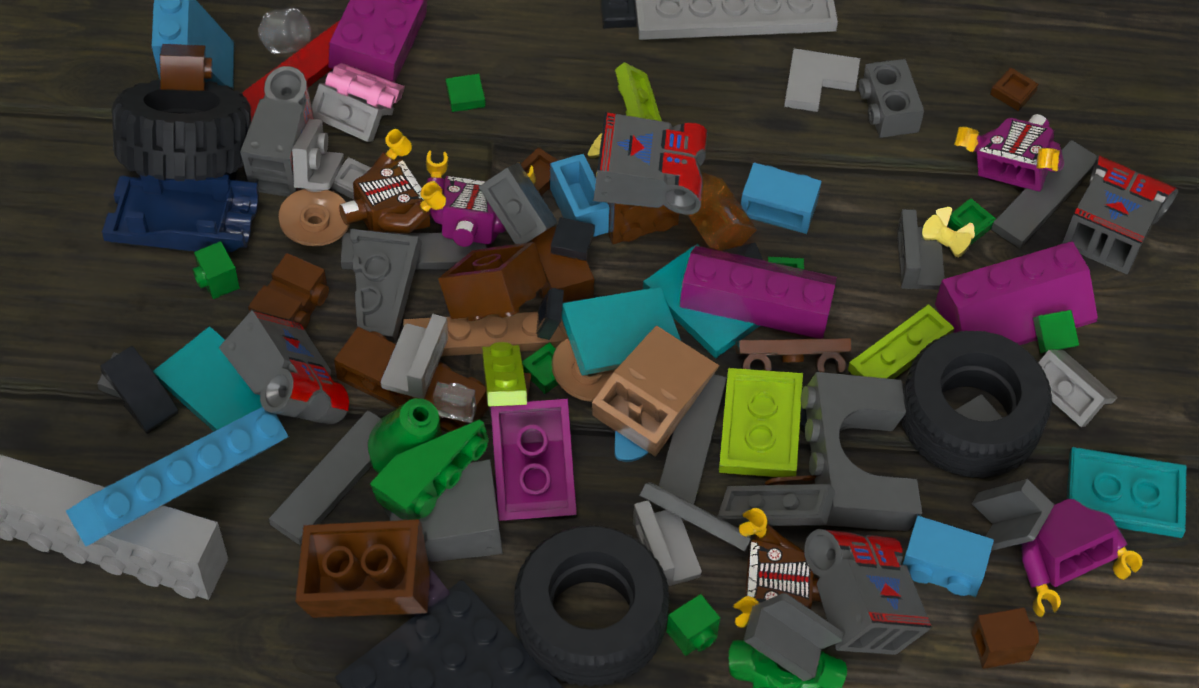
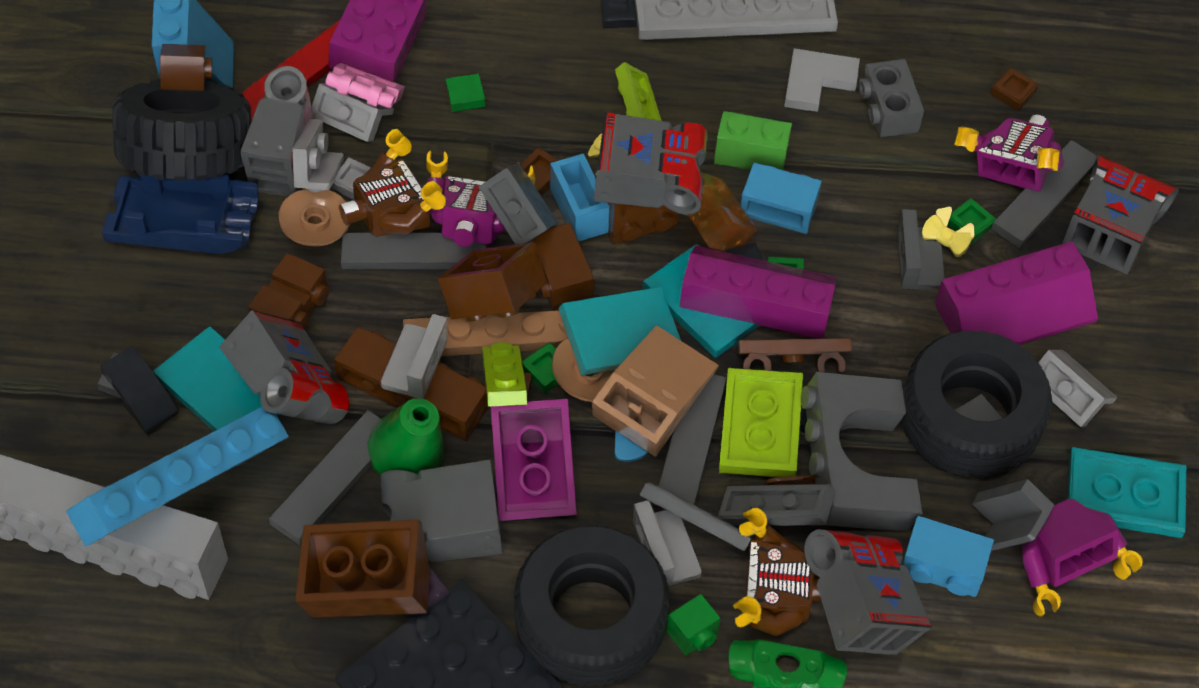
green plate [192,241,240,299] -> none
clear head [258,8,311,54] -> none
dark grey wing [350,229,422,342] -> none
green slope [370,420,489,520] -> none
clear plate [433,382,476,423] -> none
black tile [536,287,564,340] -> none
black tile [551,217,595,261] -> none
dark grey panel [744,593,844,681] -> none
lime plate [848,304,954,379] -> none
reddish brown brick [971,607,1039,669] -> none
green tile [1033,310,1079,353] -> none
none -> bright green brick [714,111,792,170]

